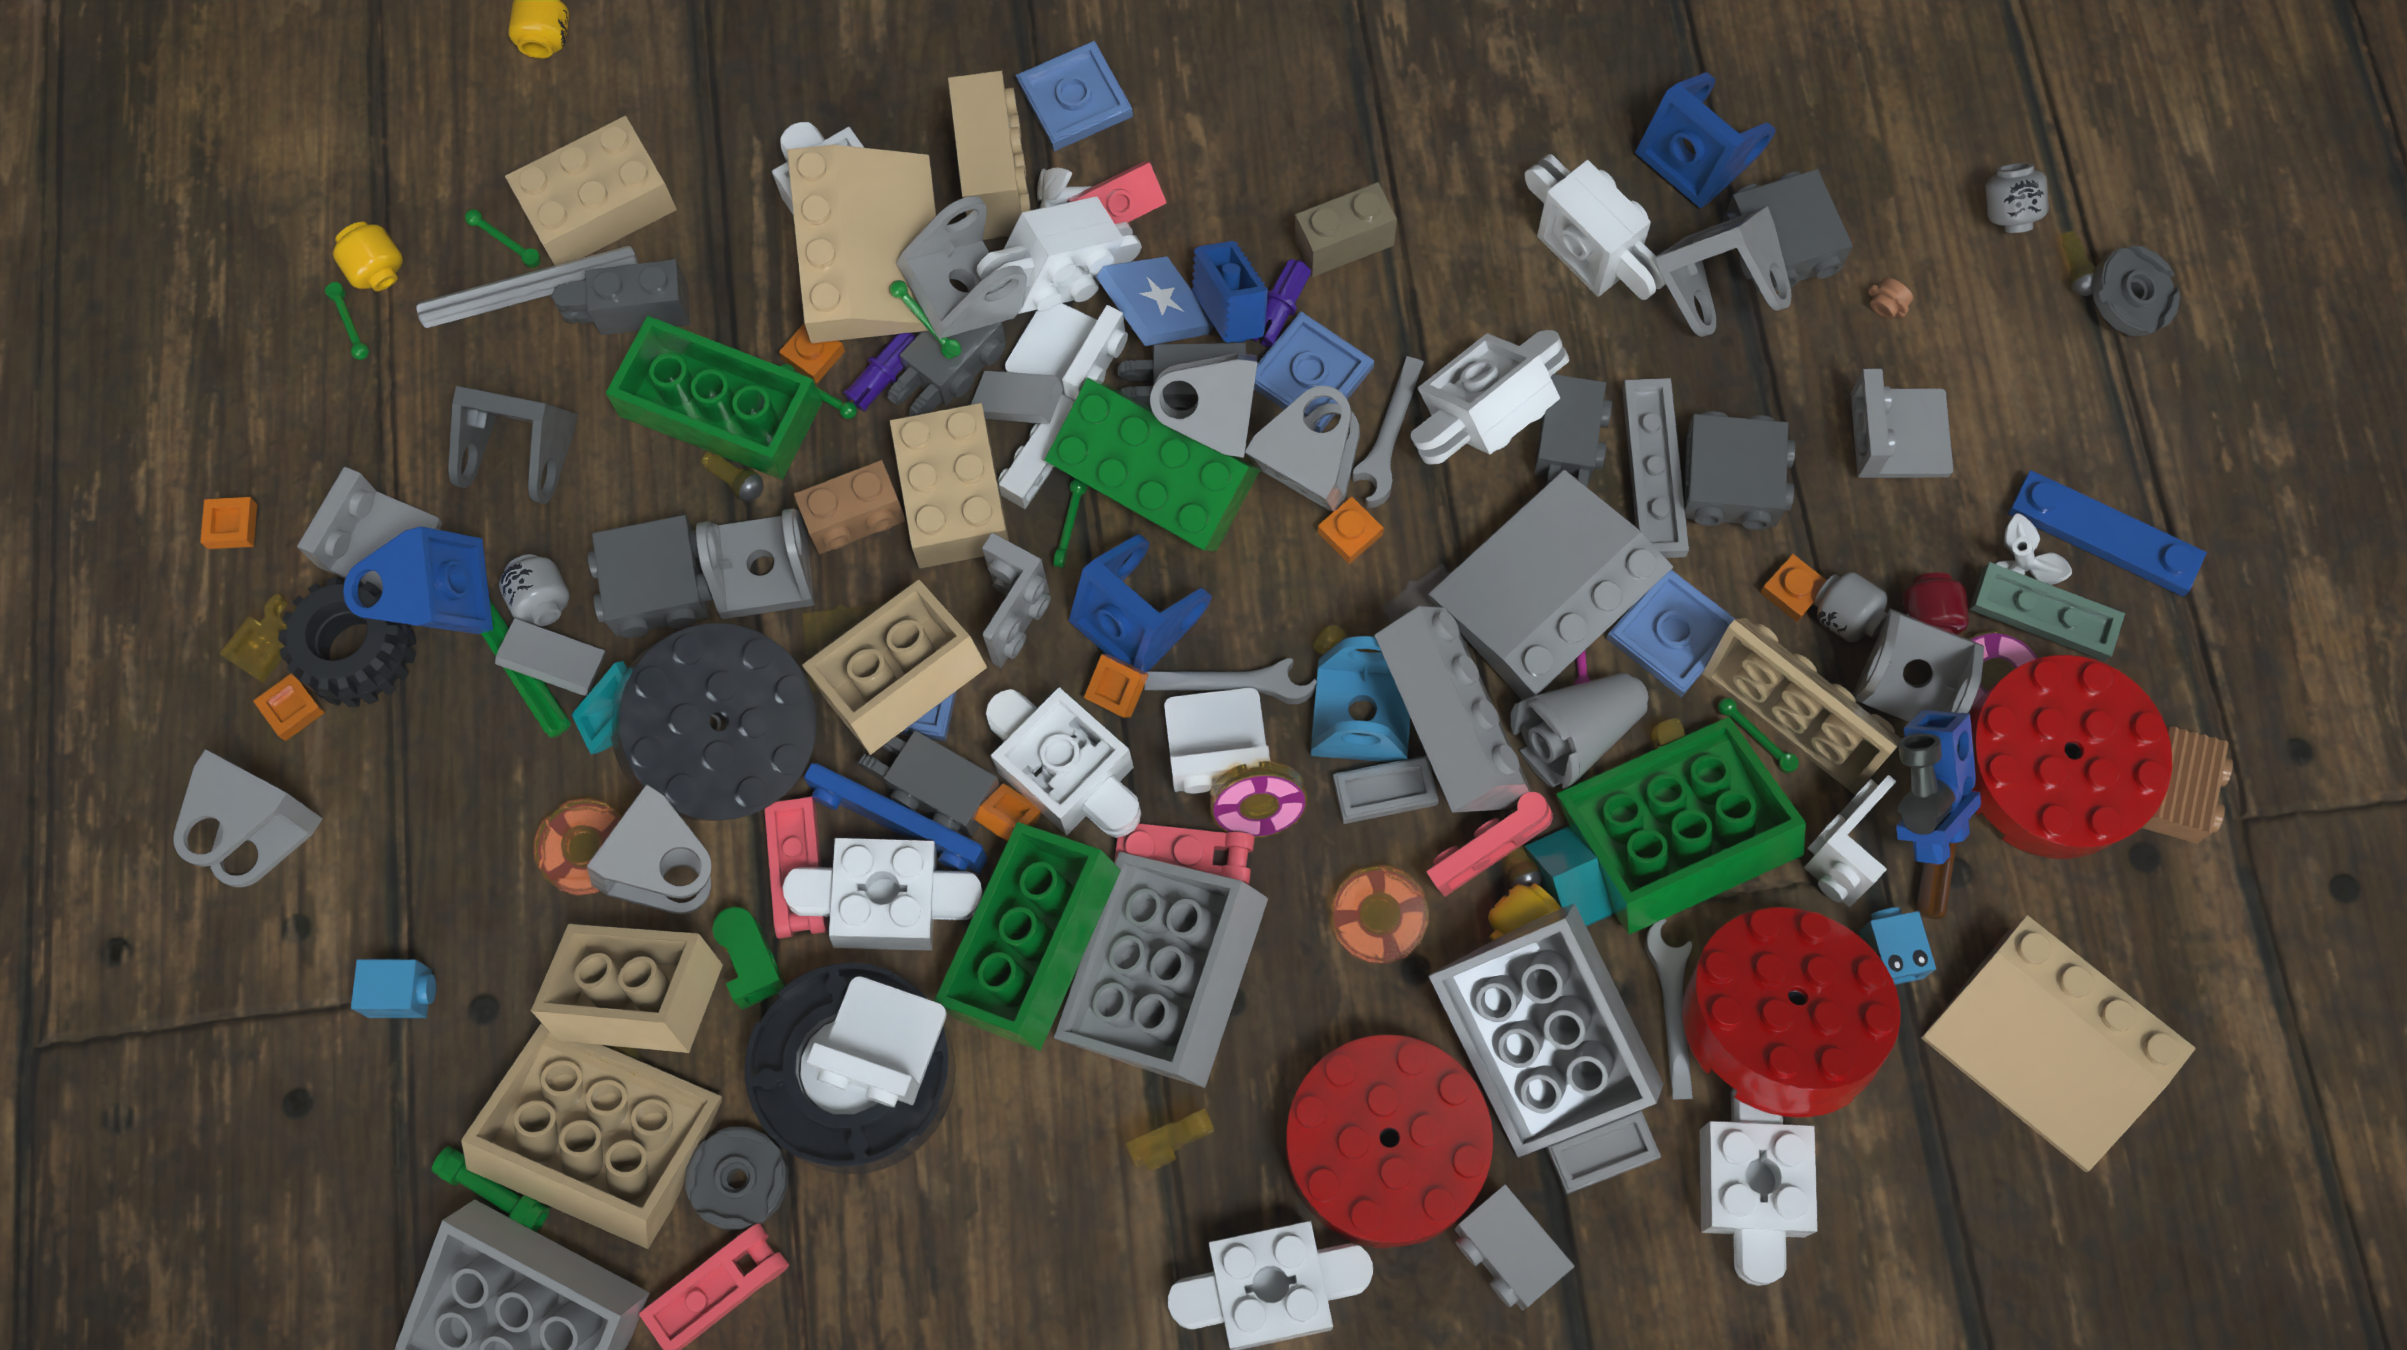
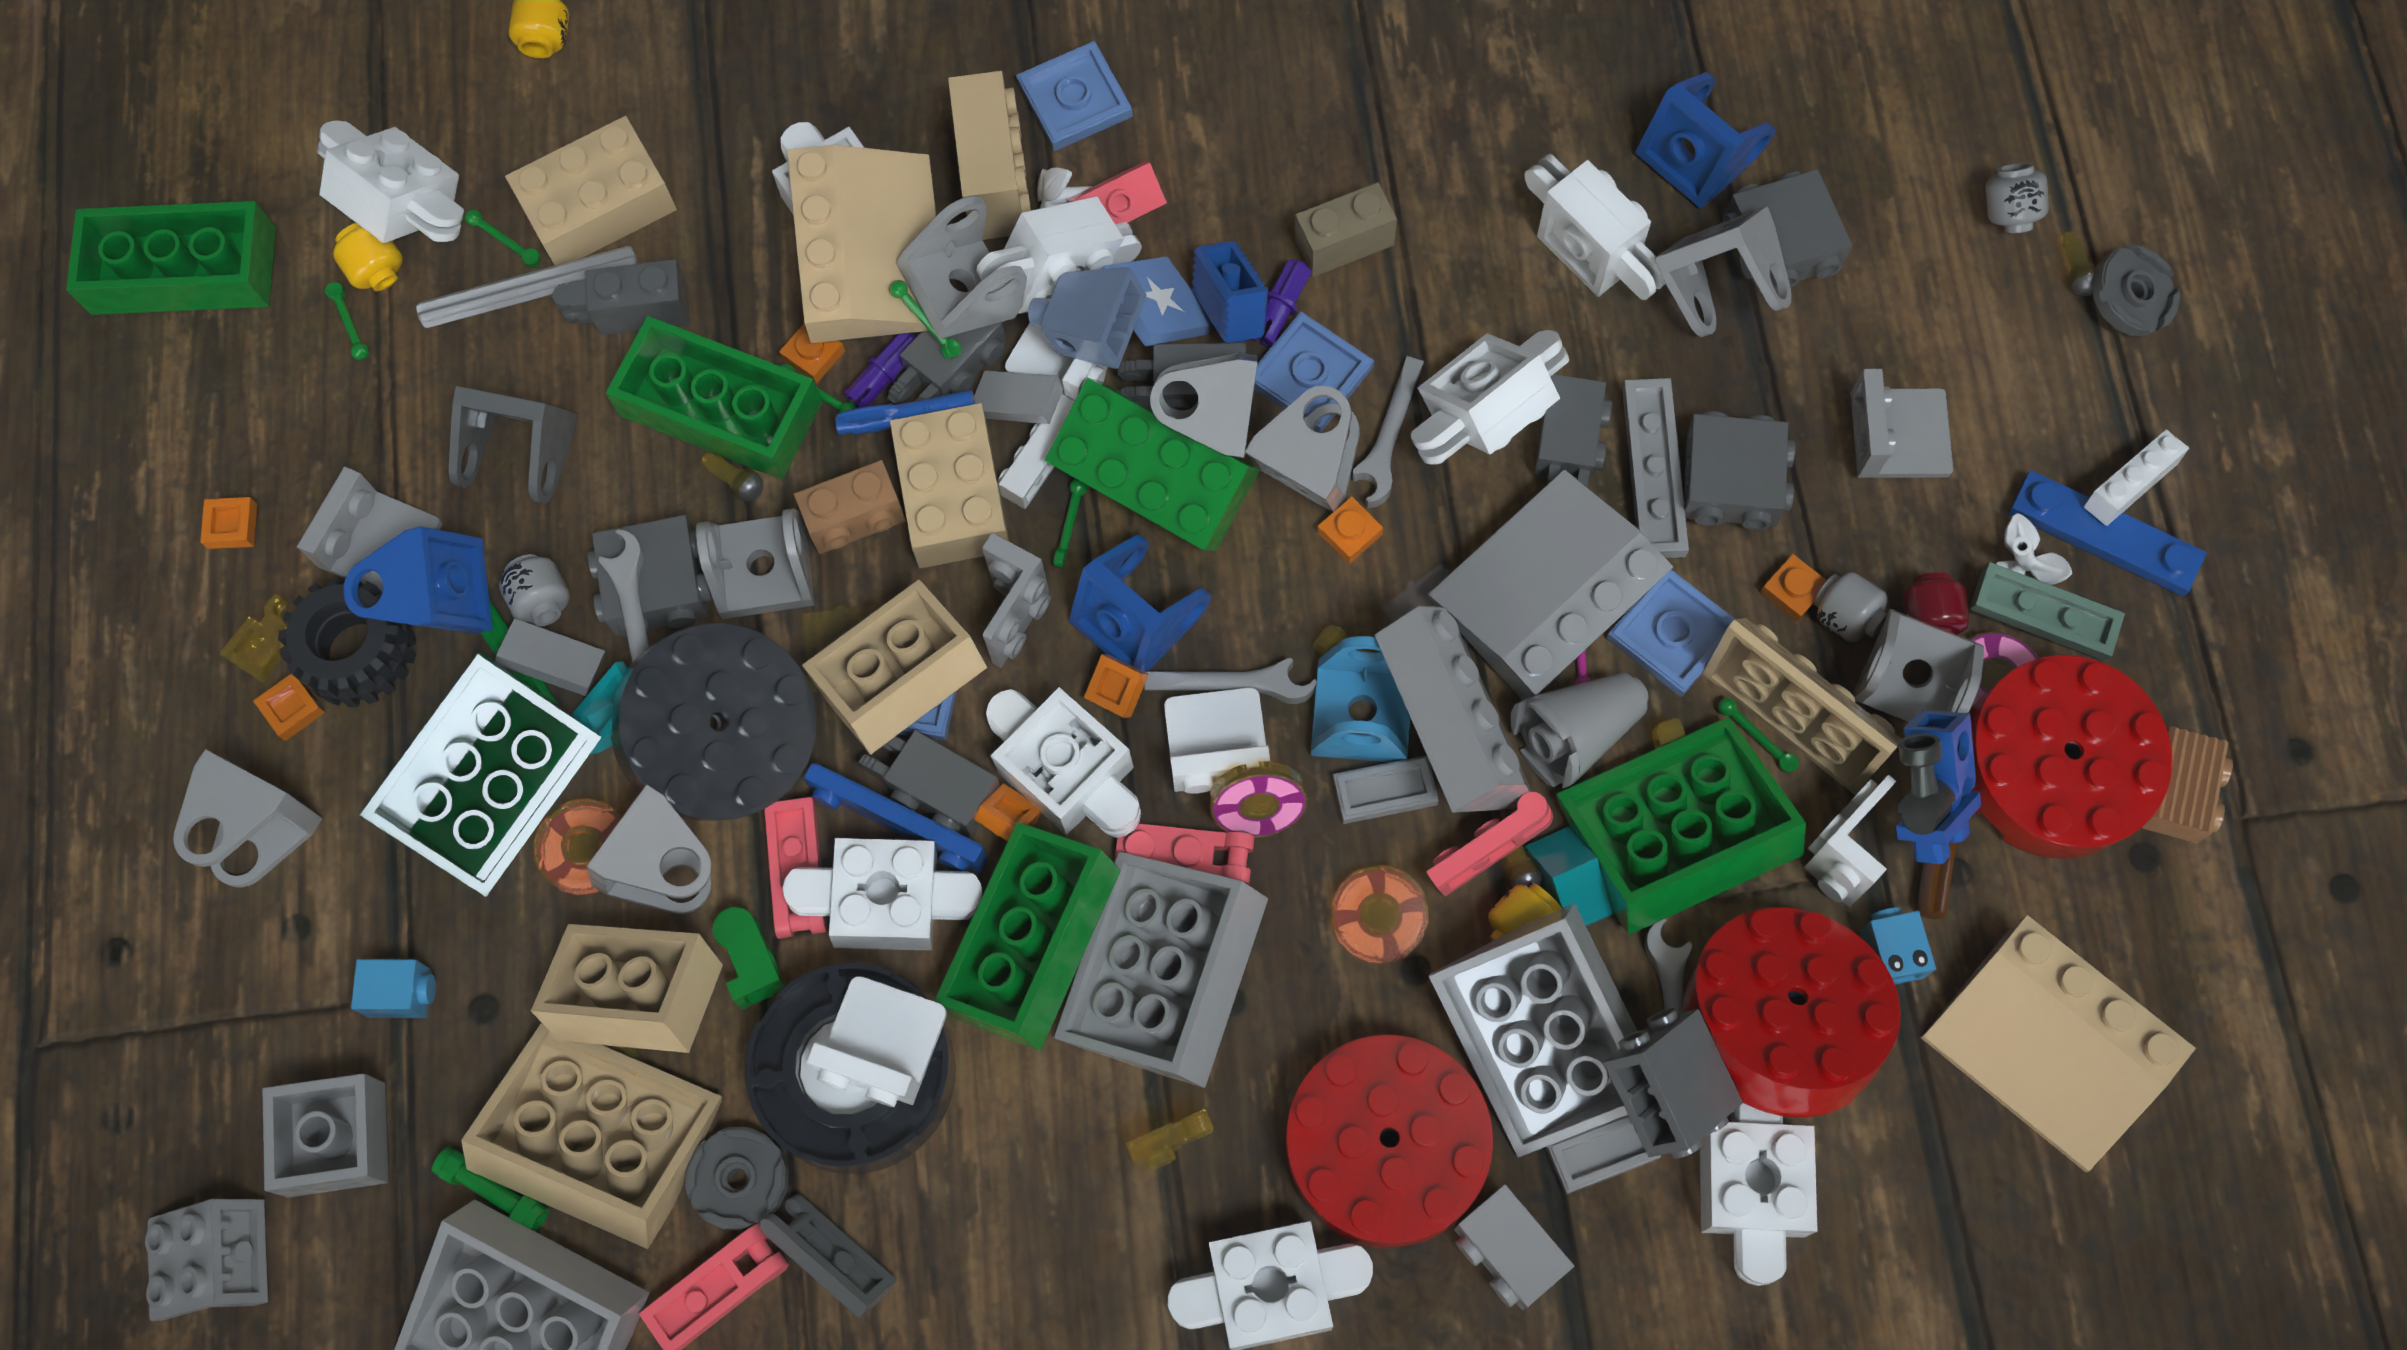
nougat plate [1869,277,1913,319] -> none
none -> green brick [66,201,276,315]
none -> light grey bracket [145,1199,268,1321]
none -> light grey brick [262,1074,389,1198]
none -> white brick [317,121,464,243]
none -> slope [360,651,601,897]
none -> light grey piece [599,529,649,662]
none -> dark grey hinge [760,1194,897,1319]
none -> blue piece [835,390,975,435]
none -> sand blue torso [1028,267,1147,369]
none -> dark grey brick [1603,1008,1743,1159]
none -> white piece [2084,429,2189,526]

